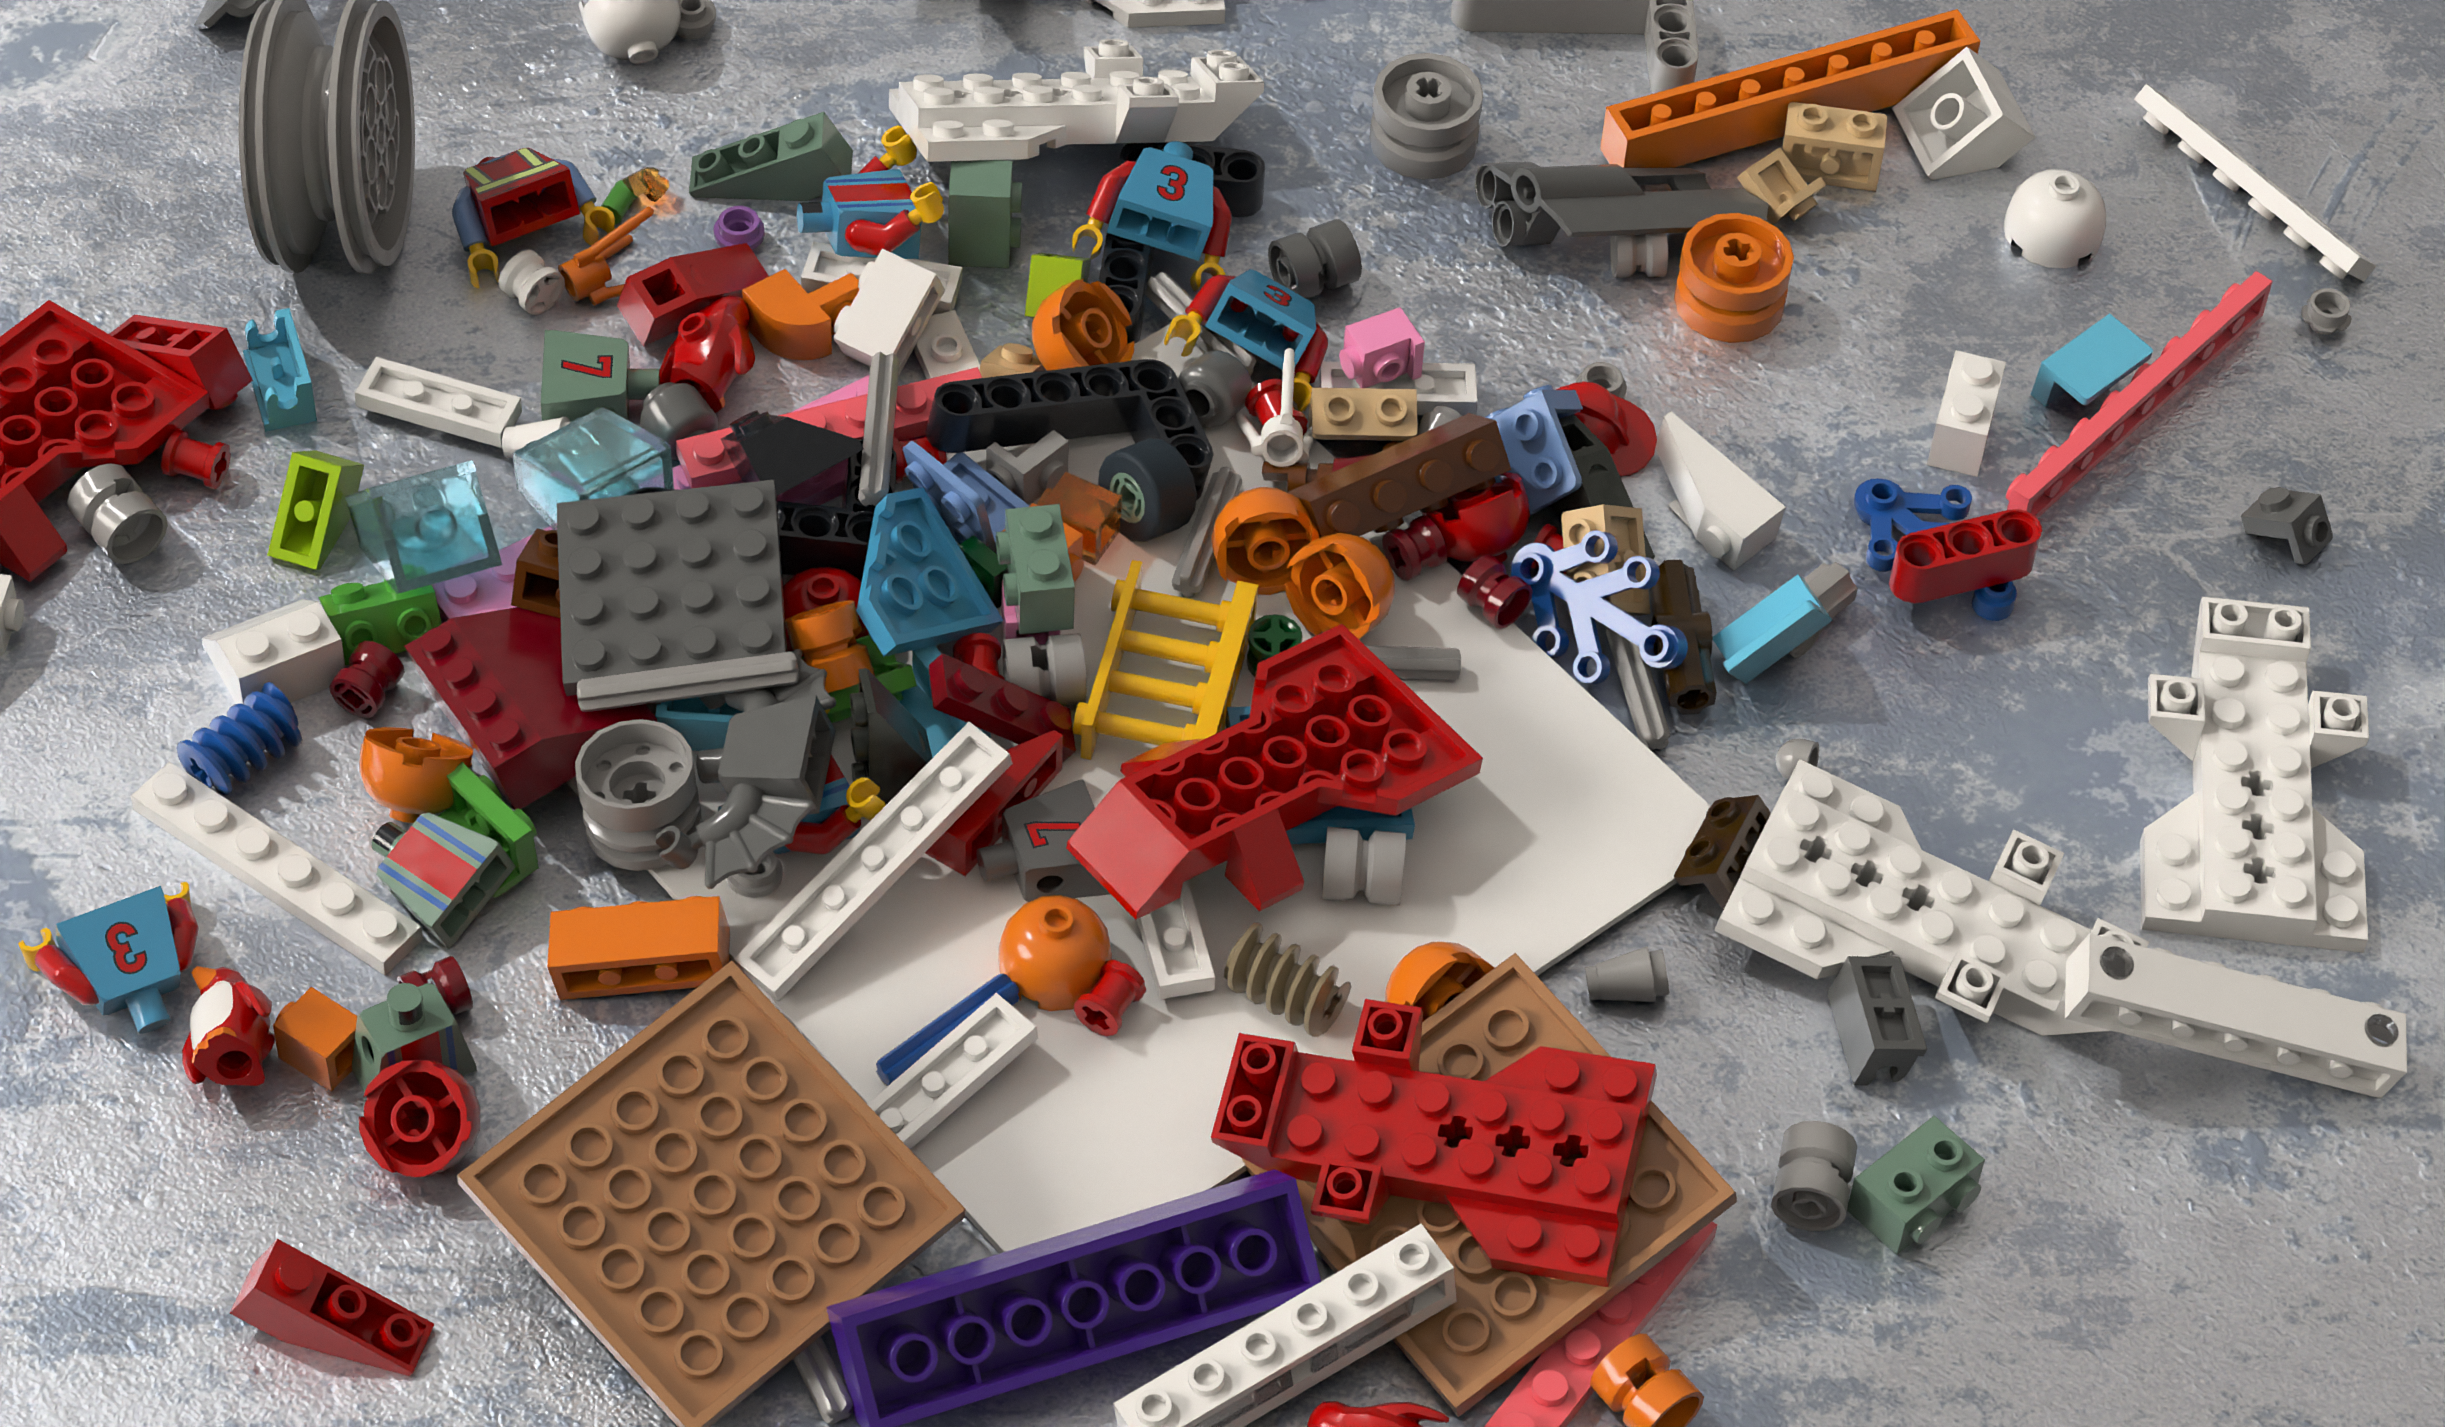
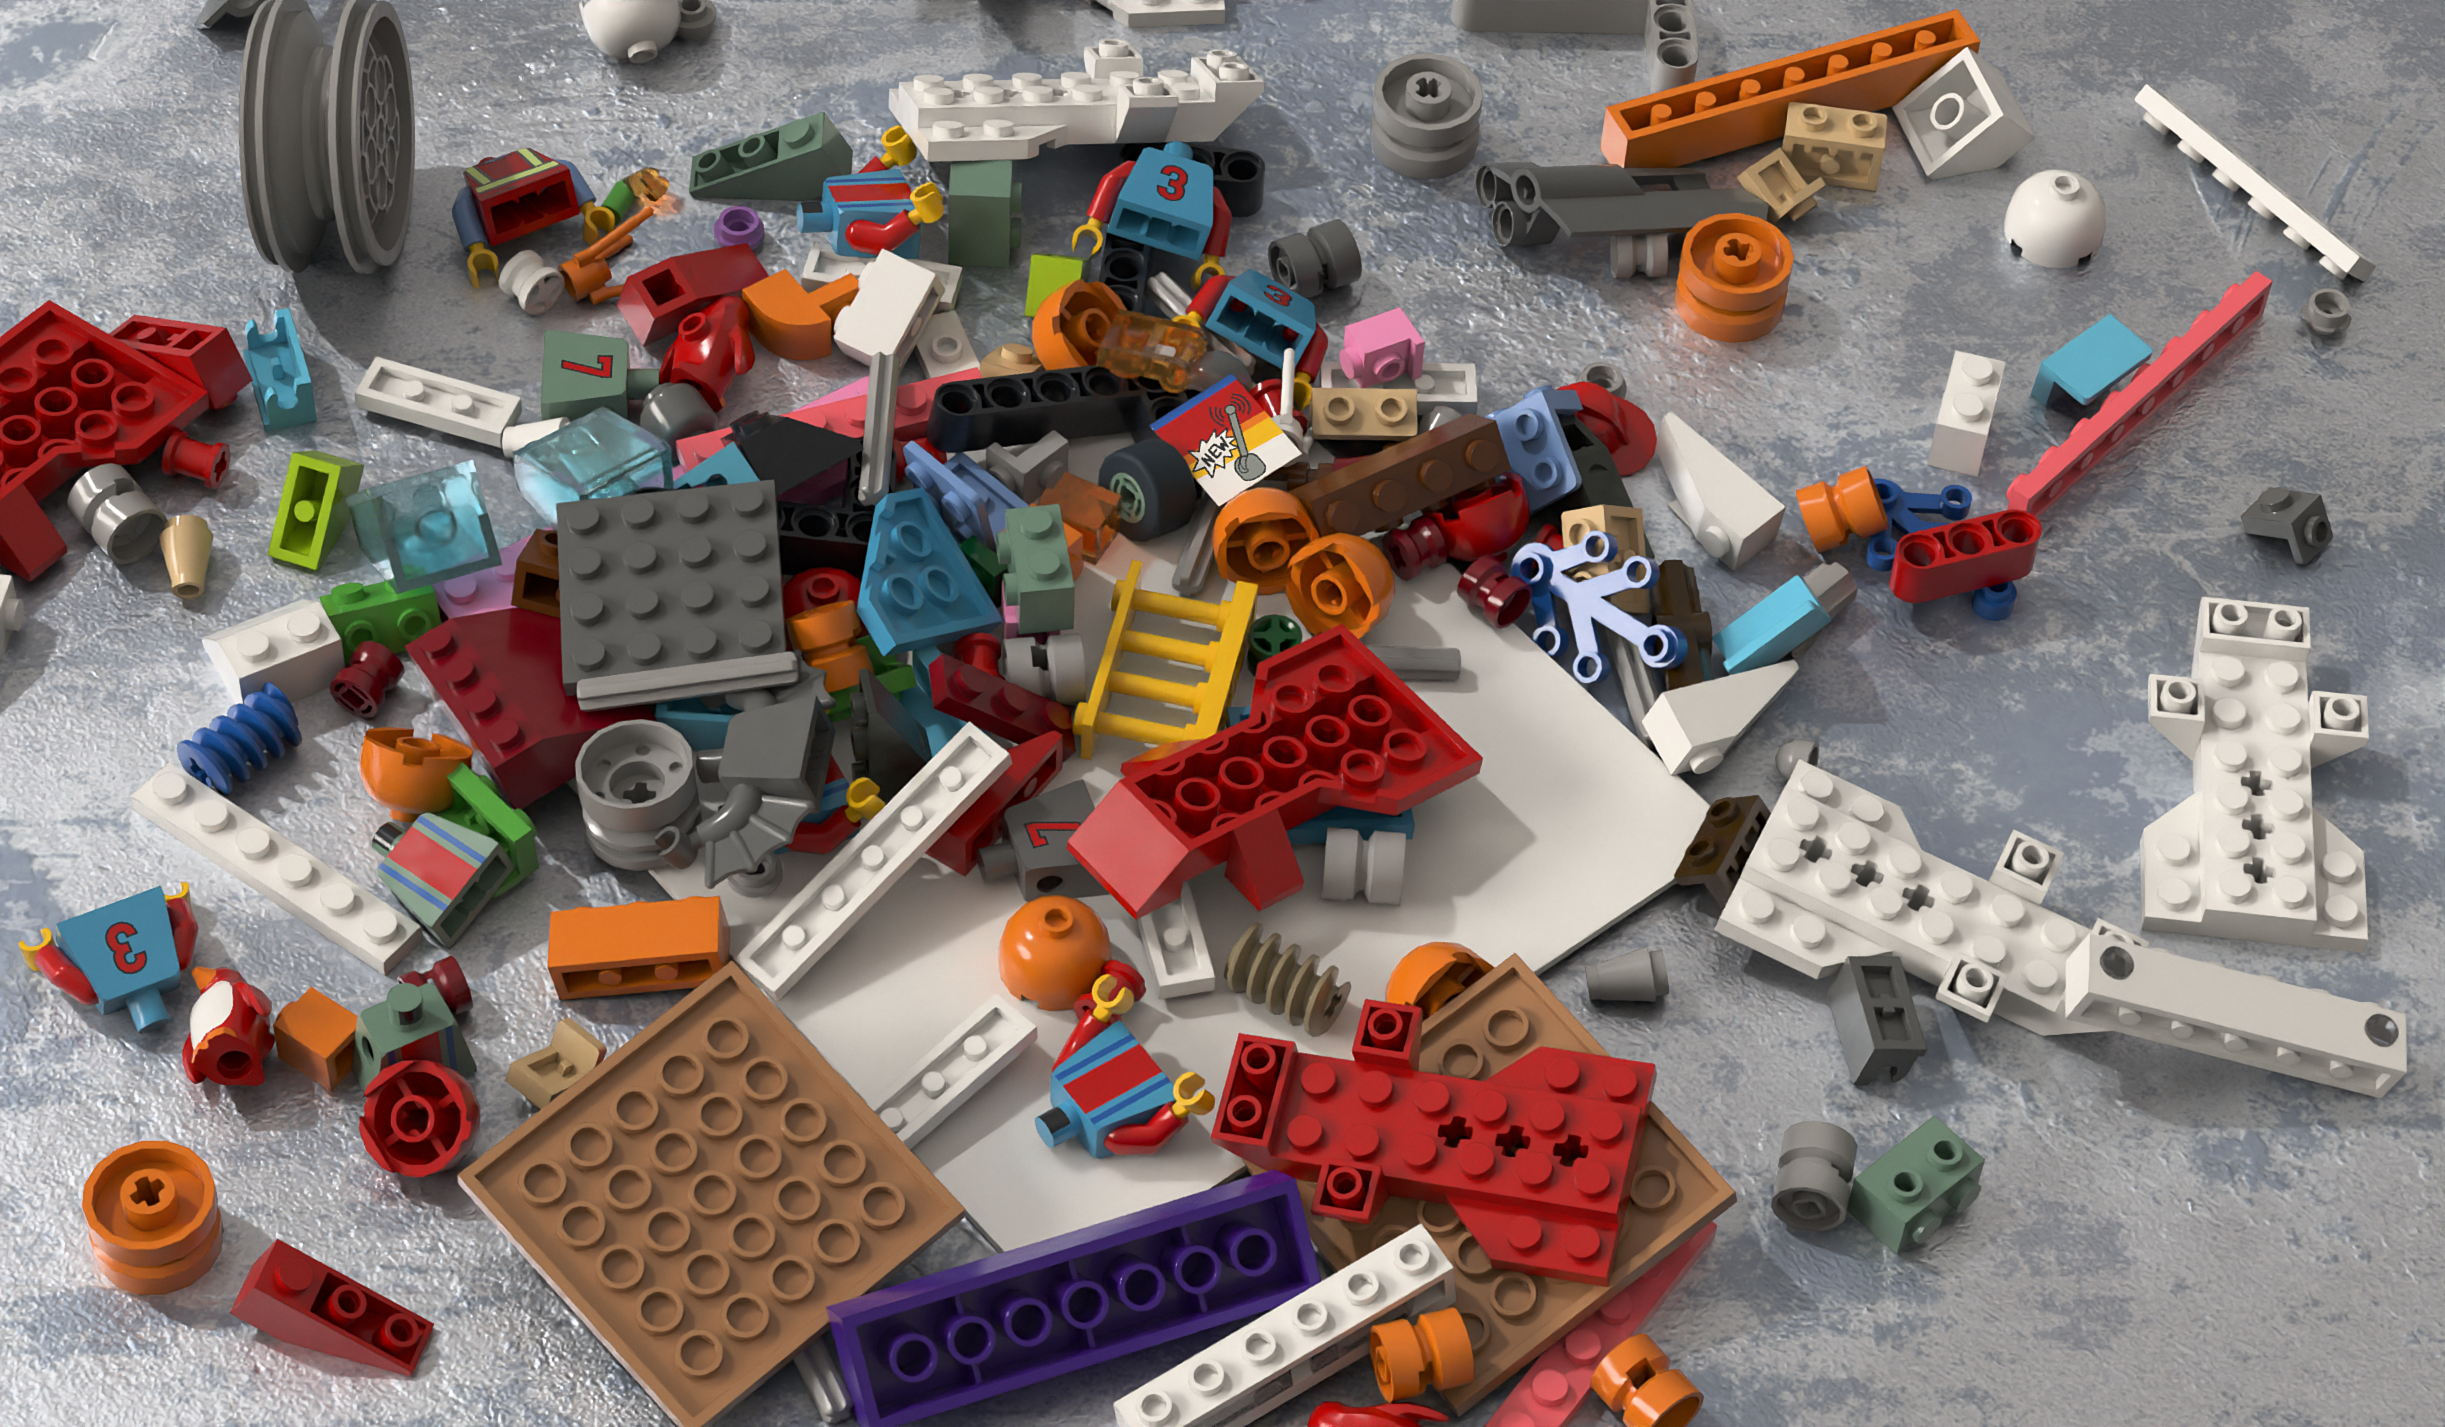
blue axle [876,973,1019,1086] -> none
none -> orange wheel [82,1141,224,1295]
none -> tan cone [159,515,214,599]
none -> tan bracket [505,1017,607,1109]
none -> medium azure hinge [668,442,760,490]
none -> torso [1035,974,1215,1159]
none -> clear orange plate [1096,309,1208,393]
none -> sticker [1150,373,1302,507]
none -> orange wheel [1368,1307,1474,1403]
none -> white slope [1642,659,1799,776]
none -> orange wheel [1796,465,1890,554]

